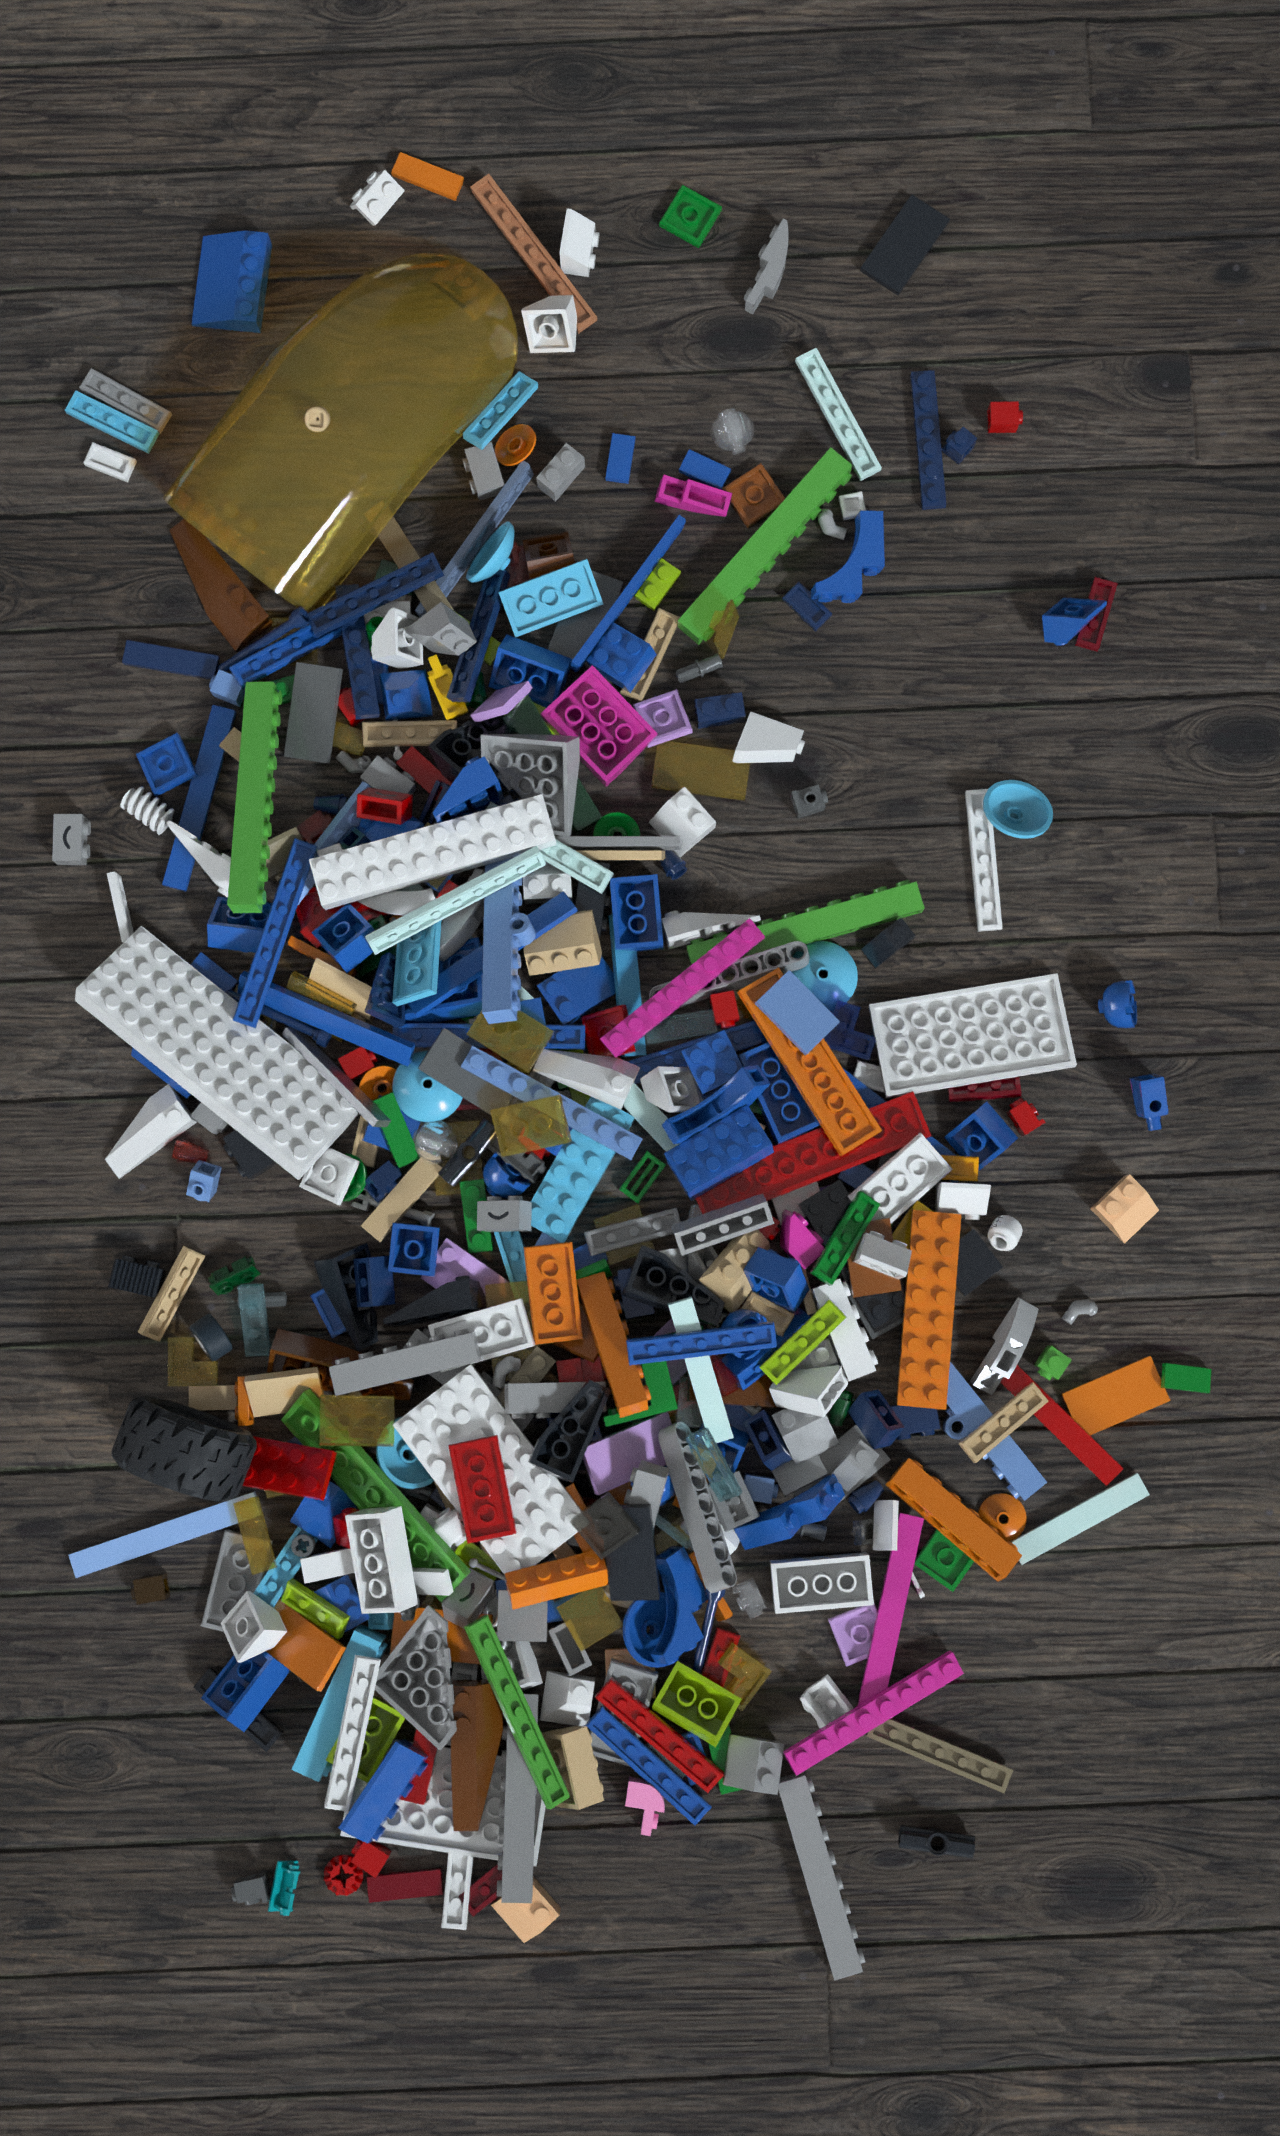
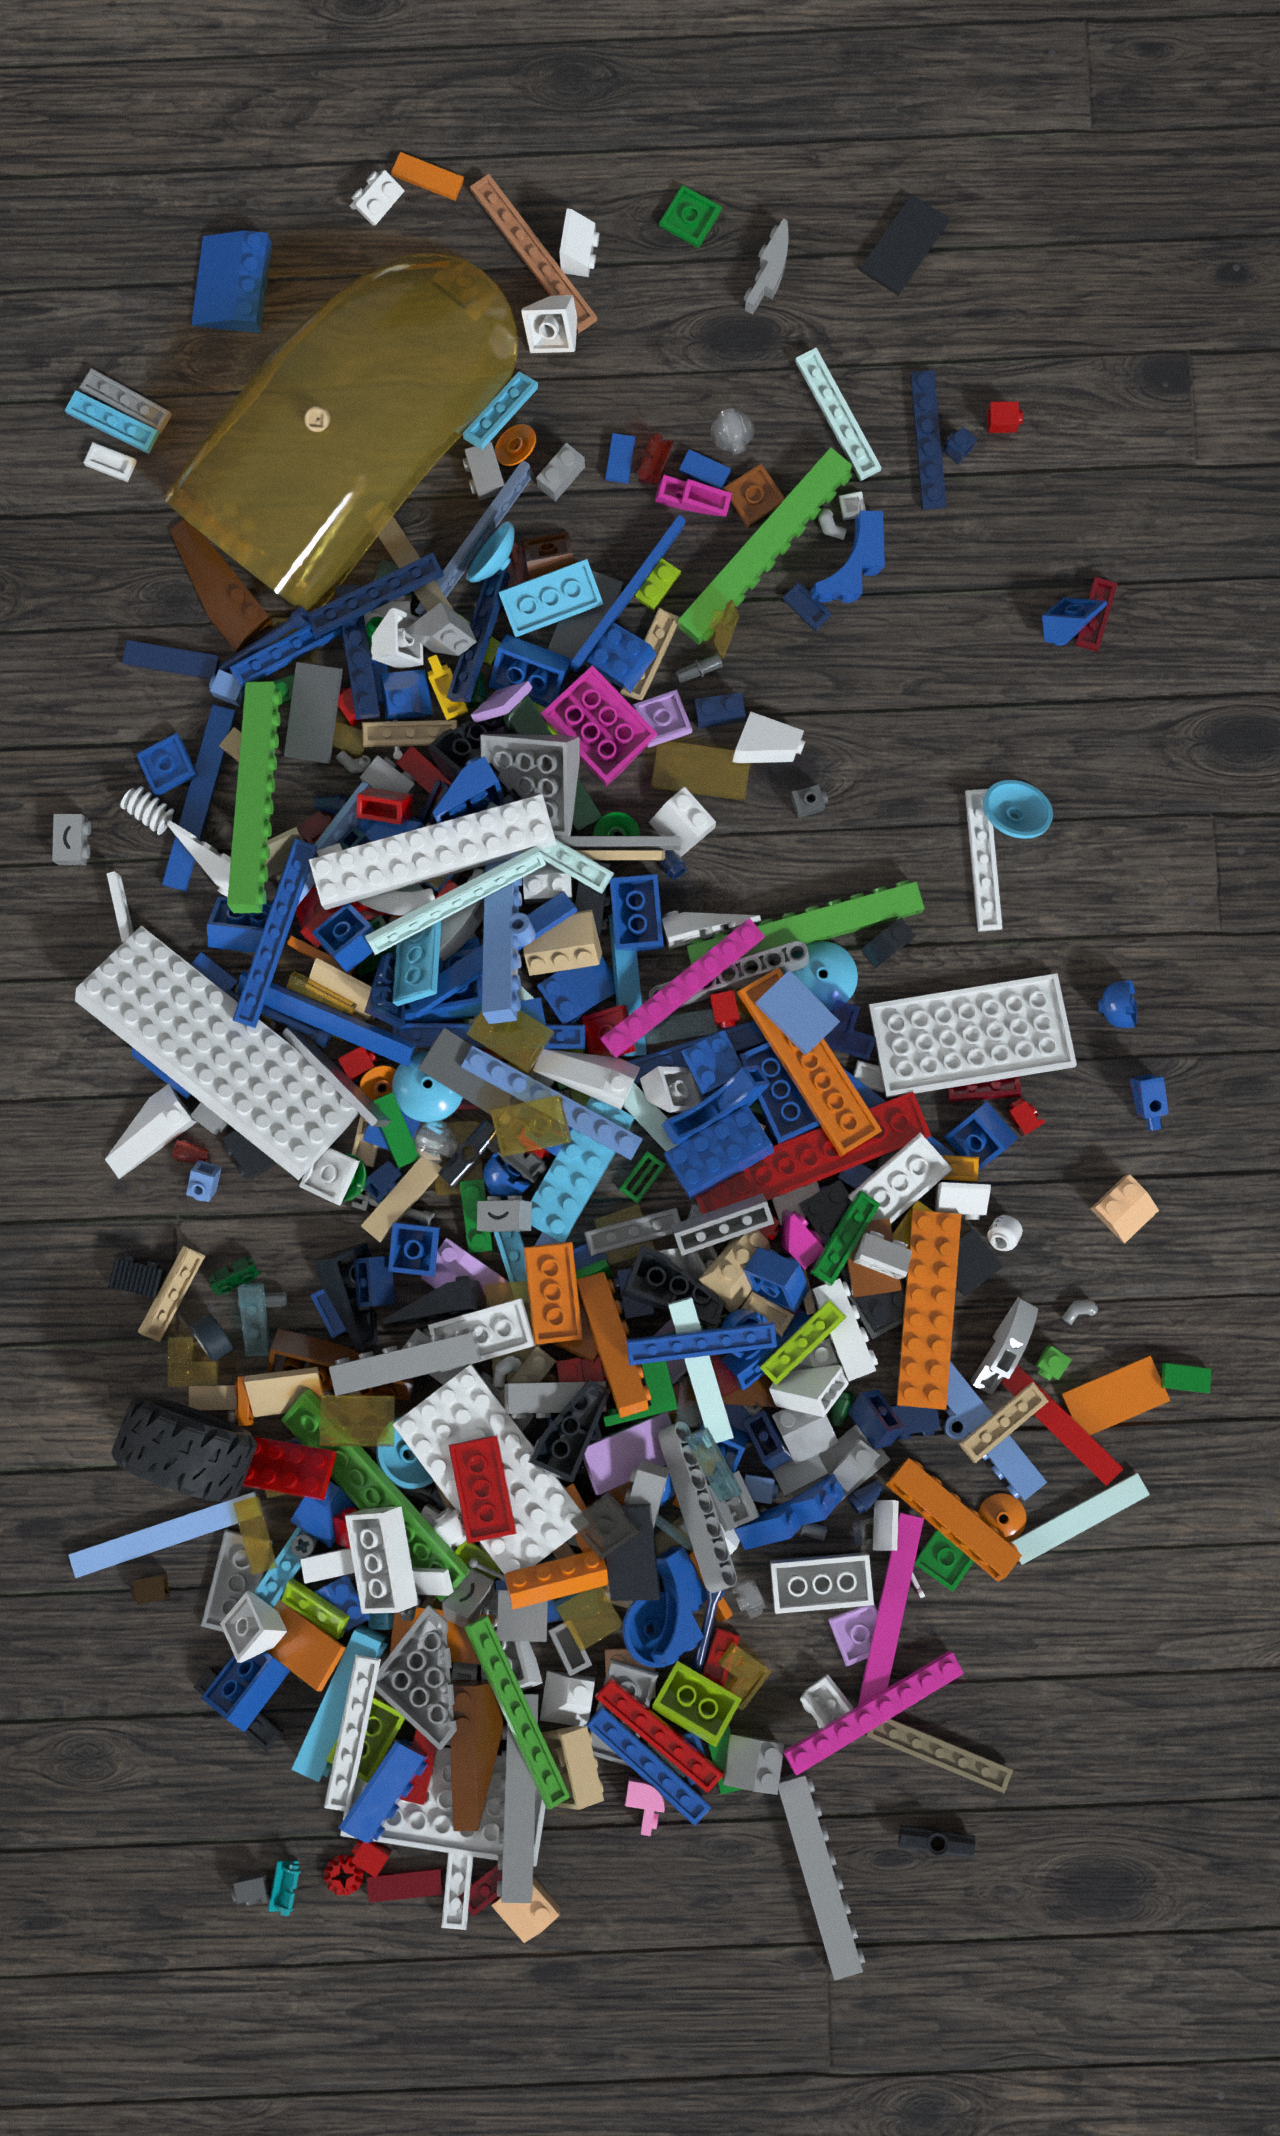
none -> clear red hinge [637,433,674,484]

